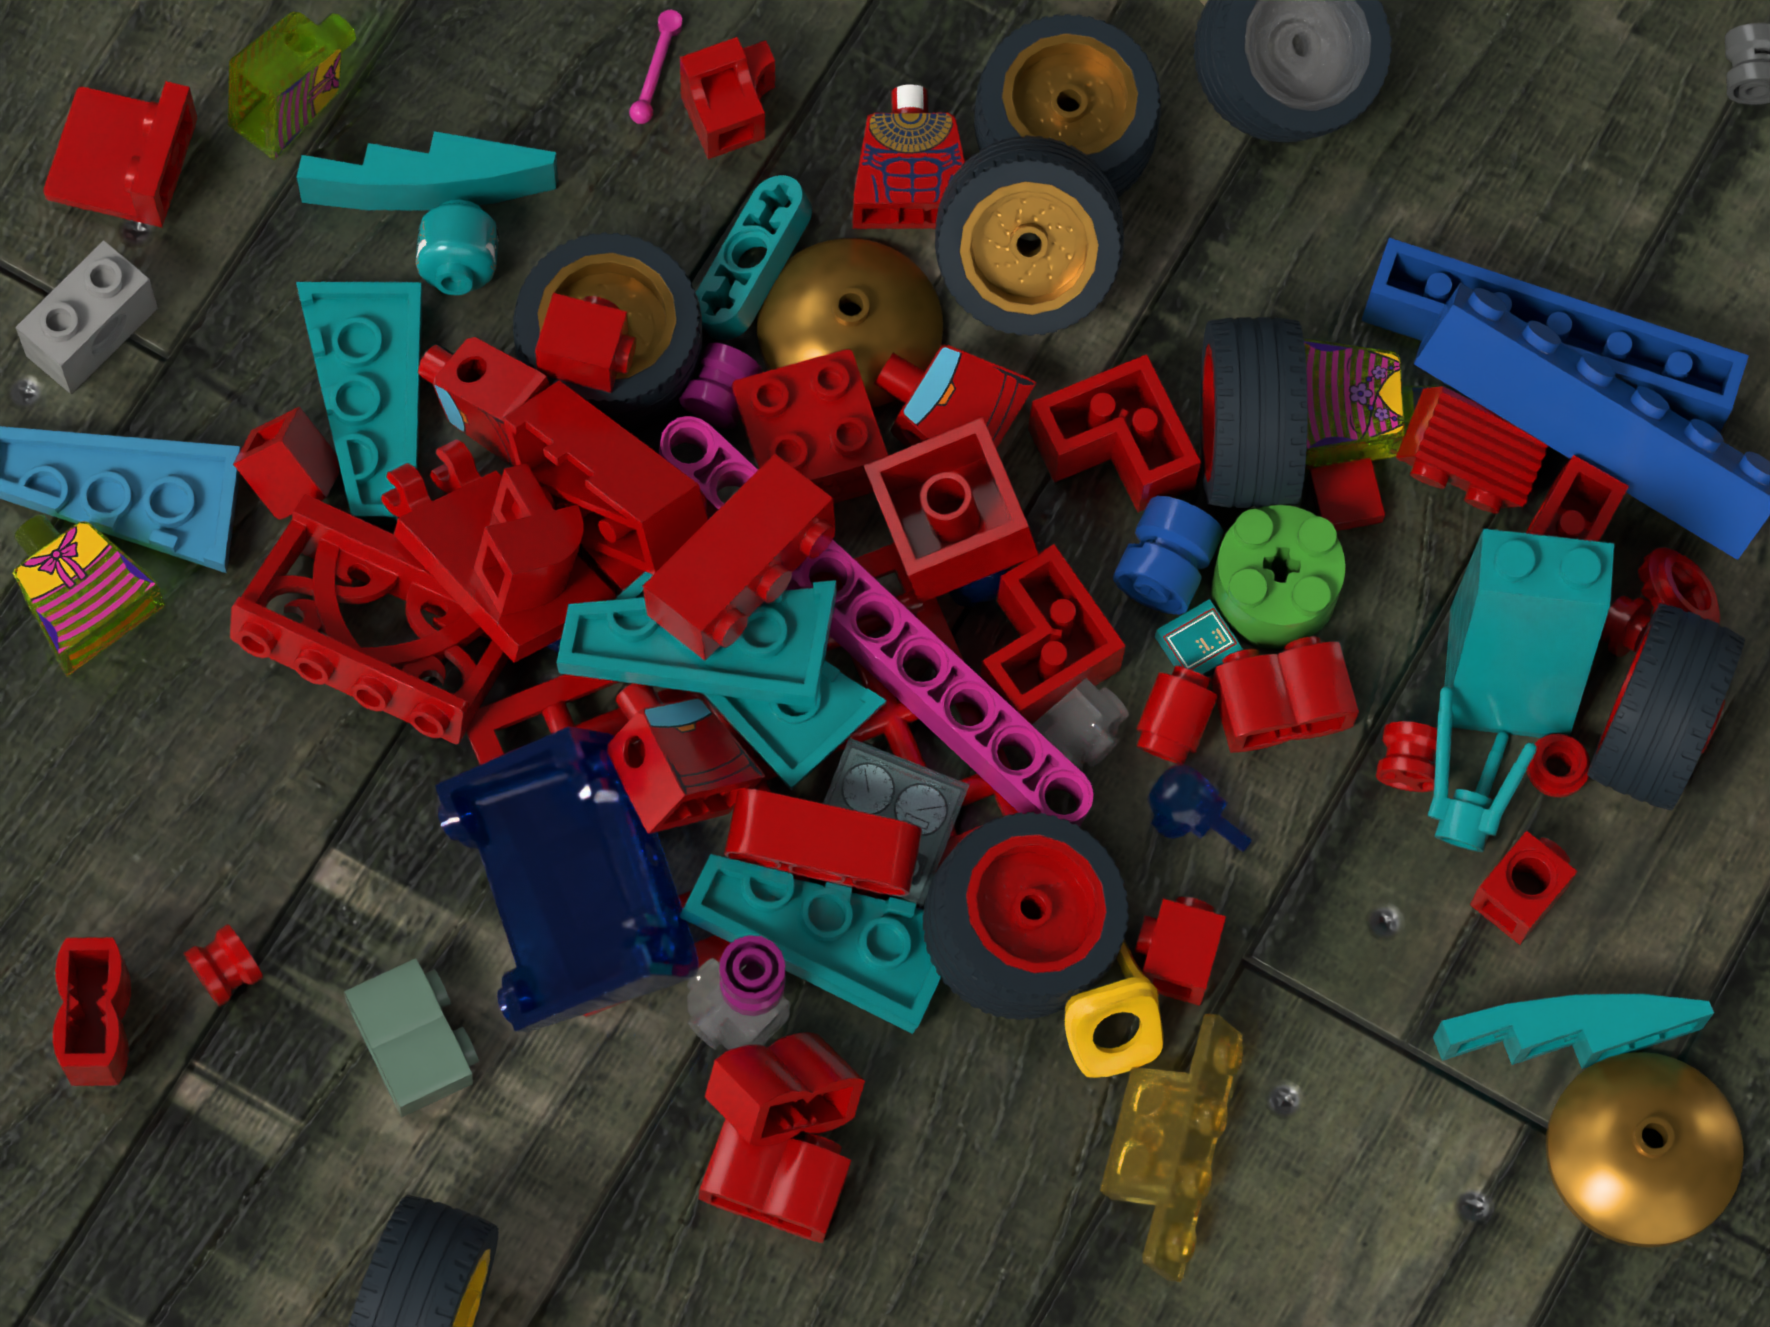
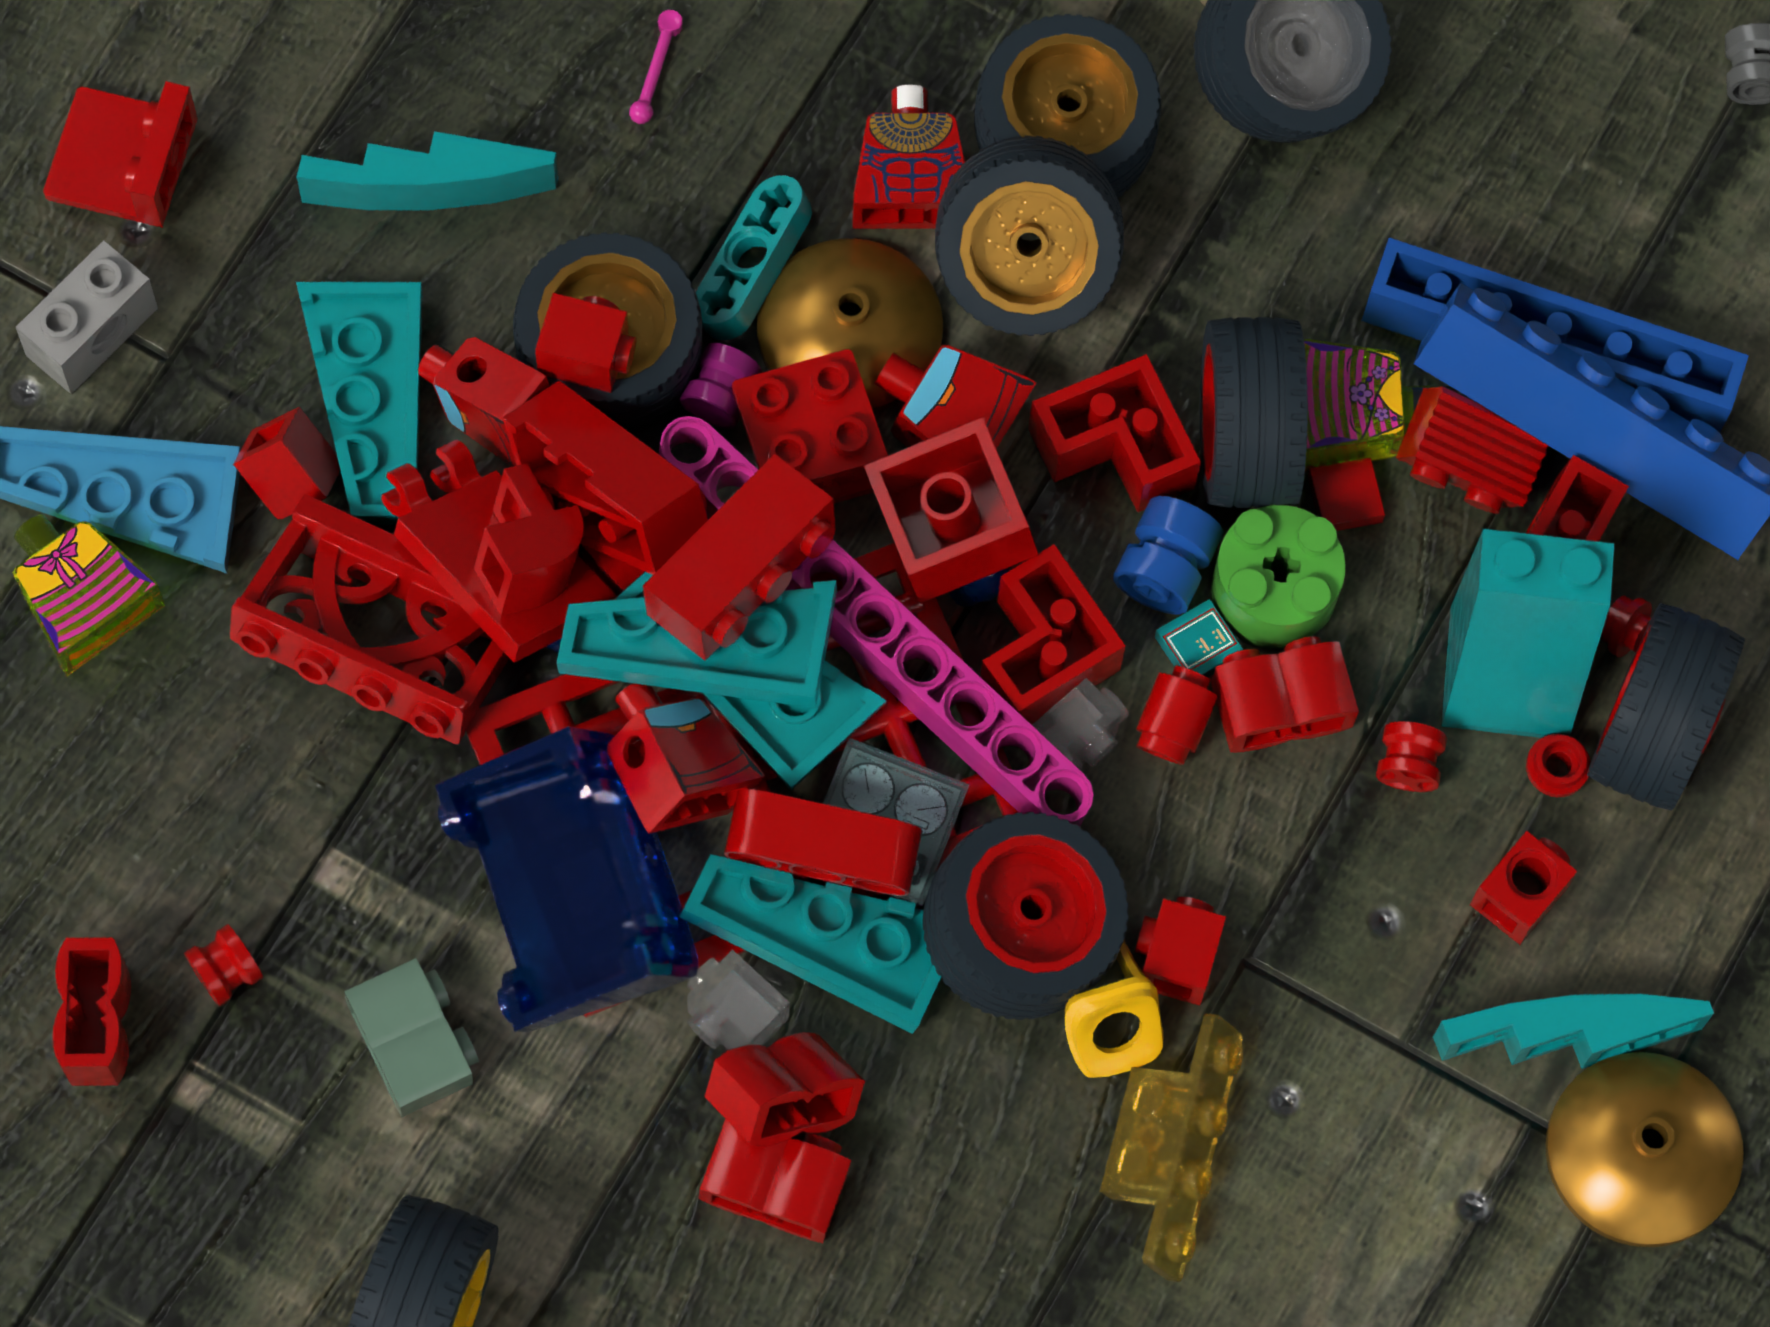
clear neon green torso [228,12,356,160] -> none
teal head [415,200,499,295] -> none
red brick [680,37,775,159] -> none
magenta wheel [719,935,786,1016] -> none
clear blue piece [1147,764,1253,852] -> none
teal plant [1427,686,1537,852] -> none
red gear [1638,547,1720,624] -> none

